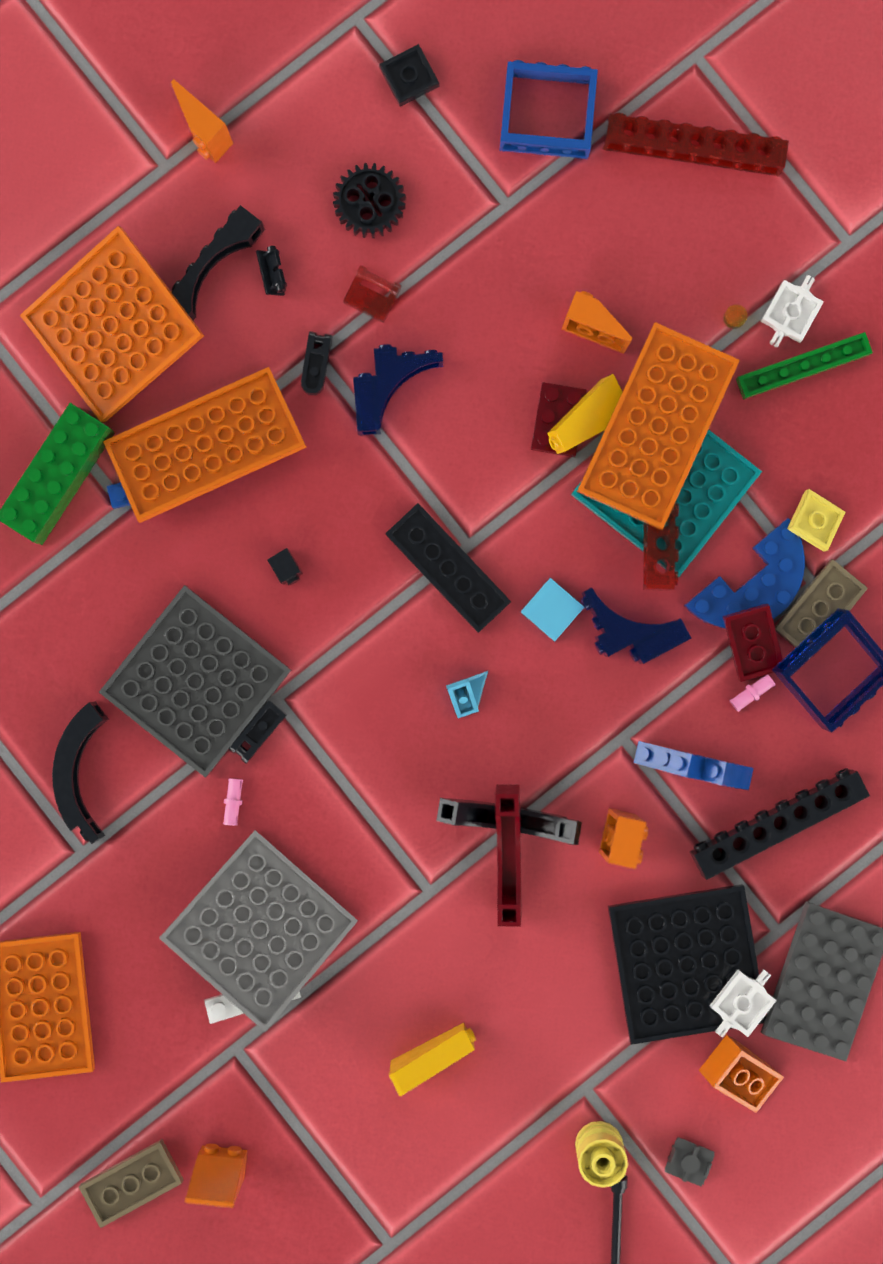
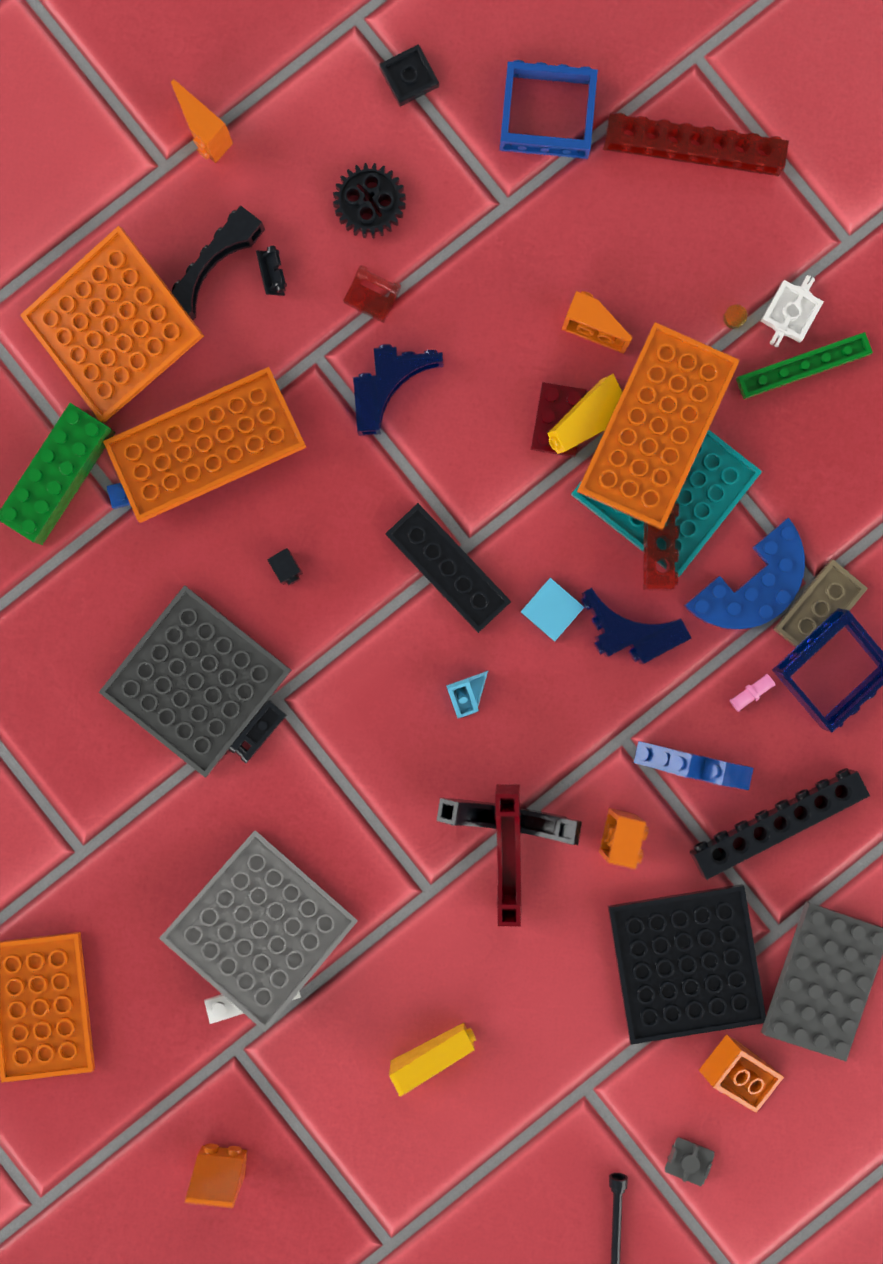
black arch [52,701,109,844] -> none
dark tan plate [79,1139,184,1228] -> none
bright pink pin [223,778,243,826] -> none
black plate [301,331,332,396] -> none
light yellow wheel [575,1121,628,1187] -> none
white plate [709,969,777,1038] -> none
dark red plate [723,604,785,682] -> none
light yellow tile [787,489,845,552] -> none

